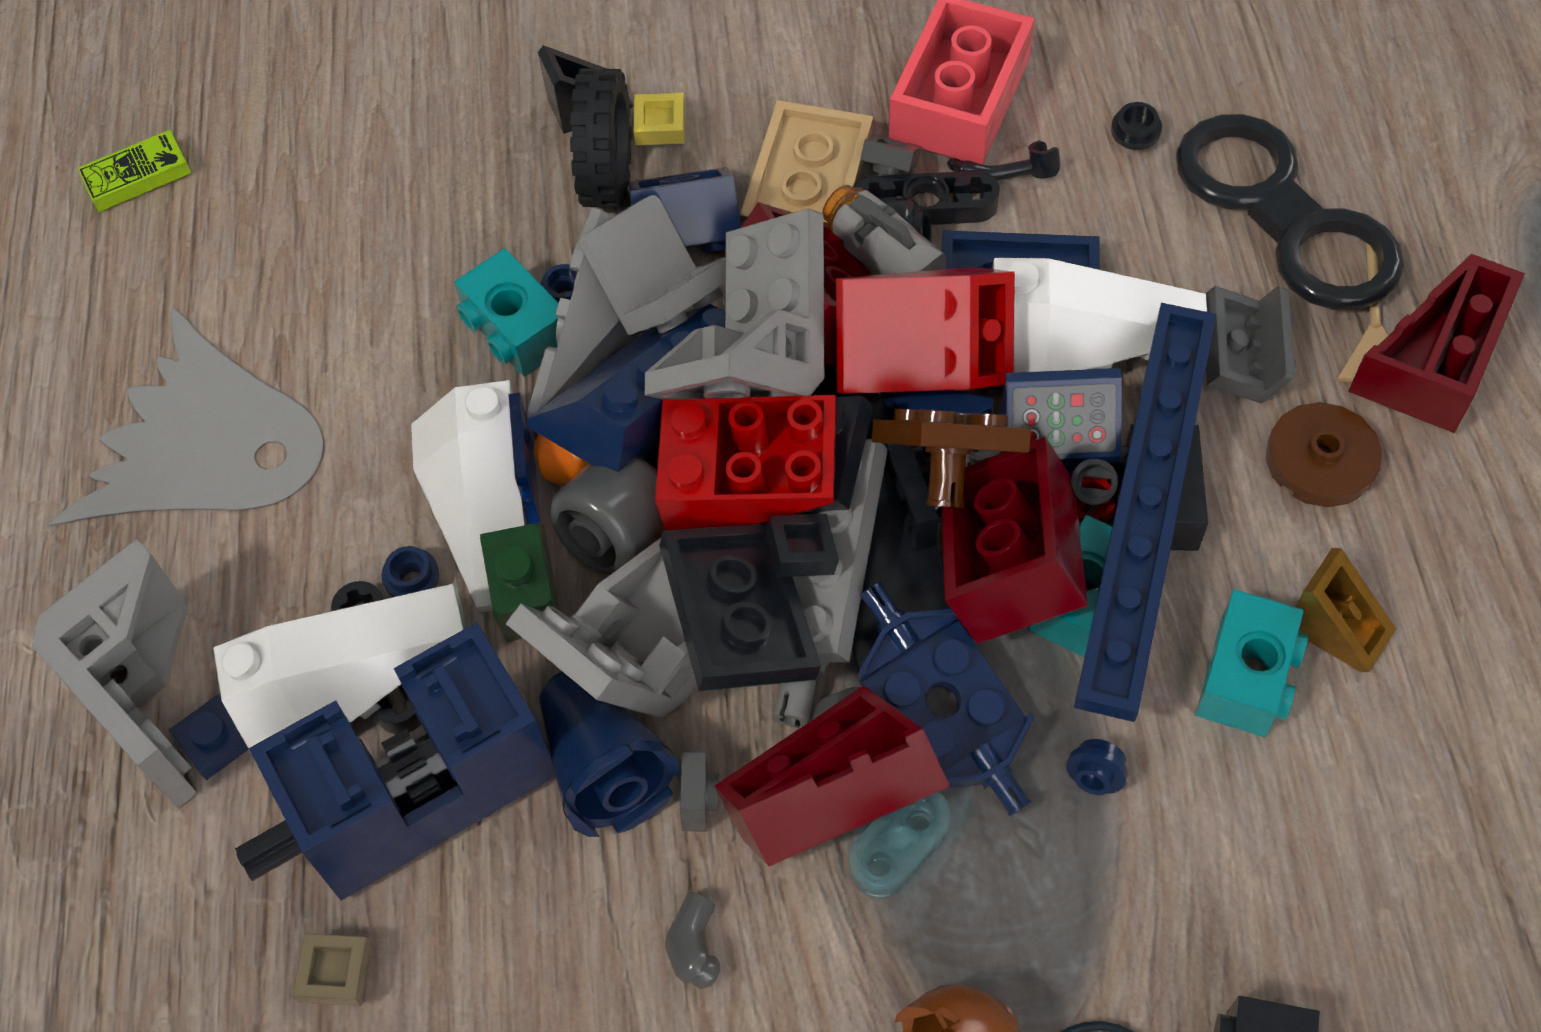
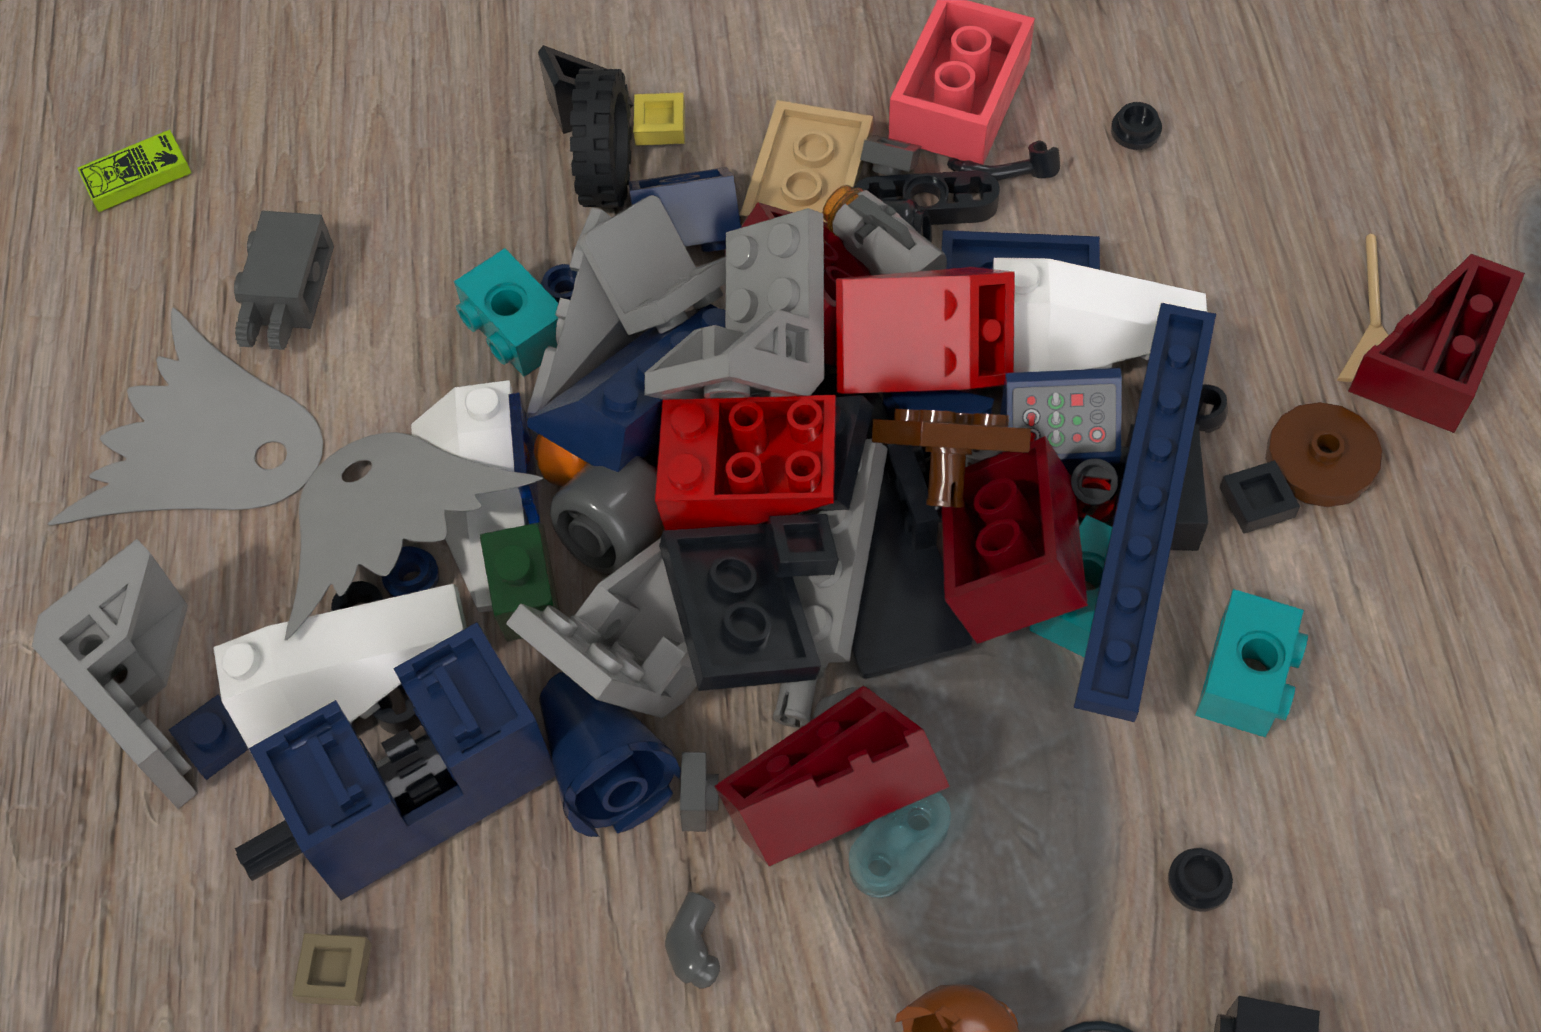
dark blue plate [856,582,1034,817] -> none
dark blue plate [1066,739,1128,795] -> none
black bar [1176,114,1404,310] -> none
dark grey bracket [1206,286,1296,403] -> none
pearl gold slope [1296,548,1396,672] -> none
none -> dark grey hinge [234,211,334,350]
none -> light grey piece [285,432,543,641]
none -> black plate [1168,848,1233,912]
none -> black hinge [1195,384,1228,433]
none -> black plate [1219,460,1300,534]

